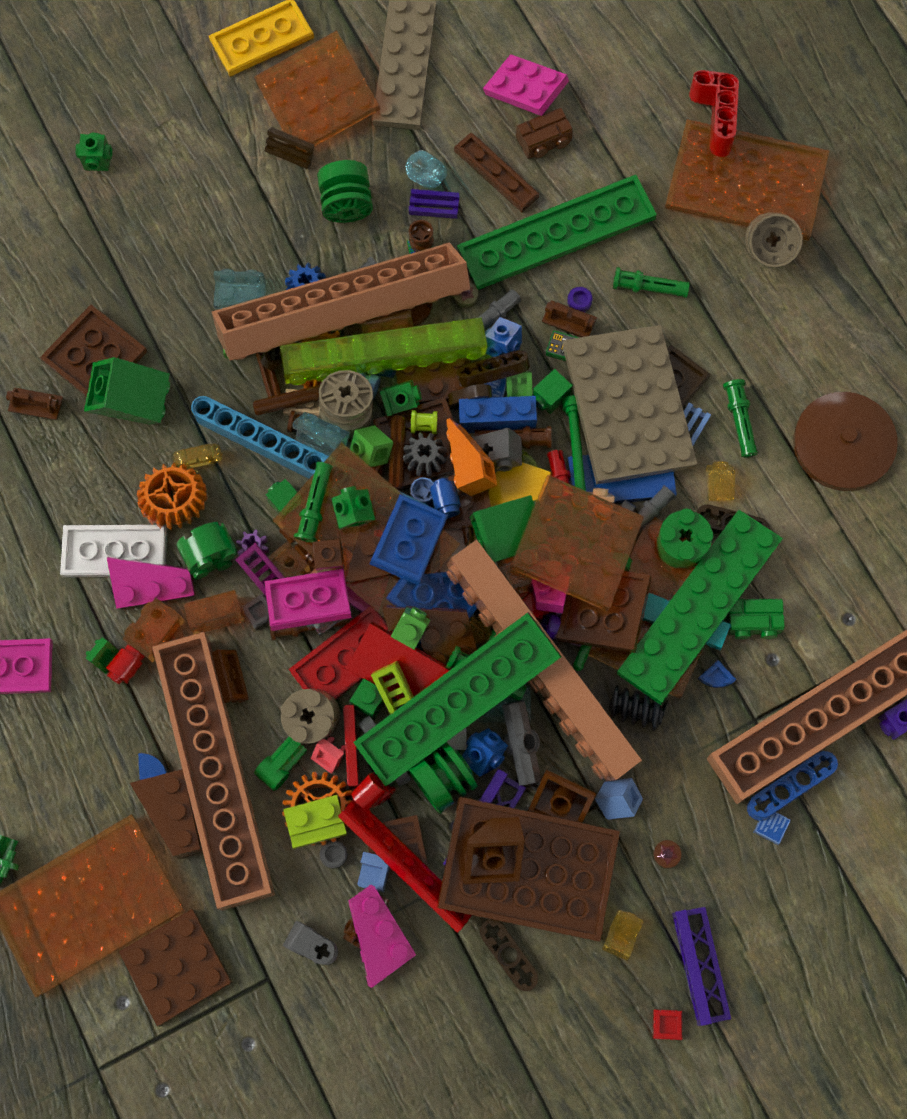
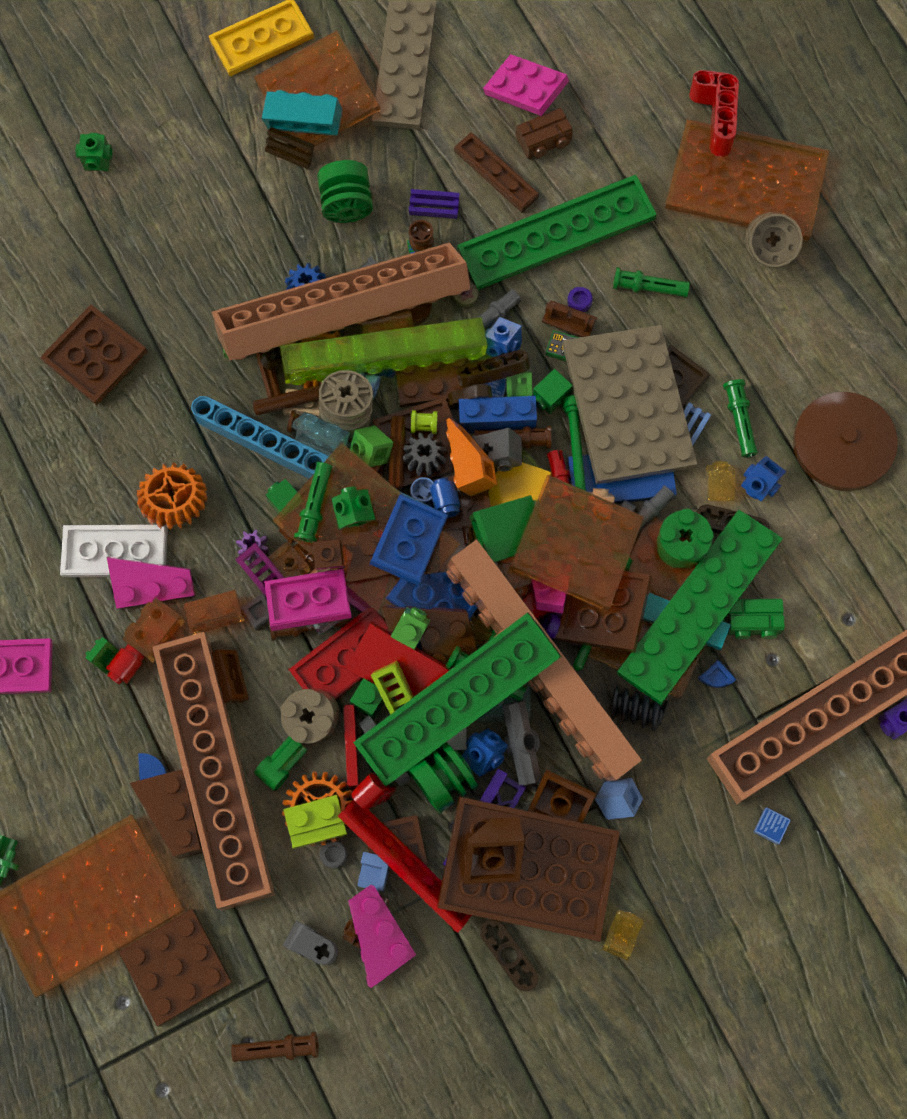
reddish brown hinge [6,388,63,420] -> none
green slope [84,357,170,425] -> none
clear yellow beam [172,444,222,469] -> none
green brick [176,522,238,580] -> none
clear light blue bracket [213,269,266,309] -> none
coral tile [311,737,345,774] -> none
green brick [380,380,422,416] -> none
clear light blue piece [405,150,447,189] -> none
reddish brown tile [653,840,682,869] -> none
red tile [653,1010,682,1040] -> none
dark purple fence [672,907,731,1026] -> none
blue beam [747,751,838,821] -> none
none -> reddish brown pin [231,1032,319,1062]
none -> teal brick [262,90,342,136]
none -> blue brick [741,456,786,501]

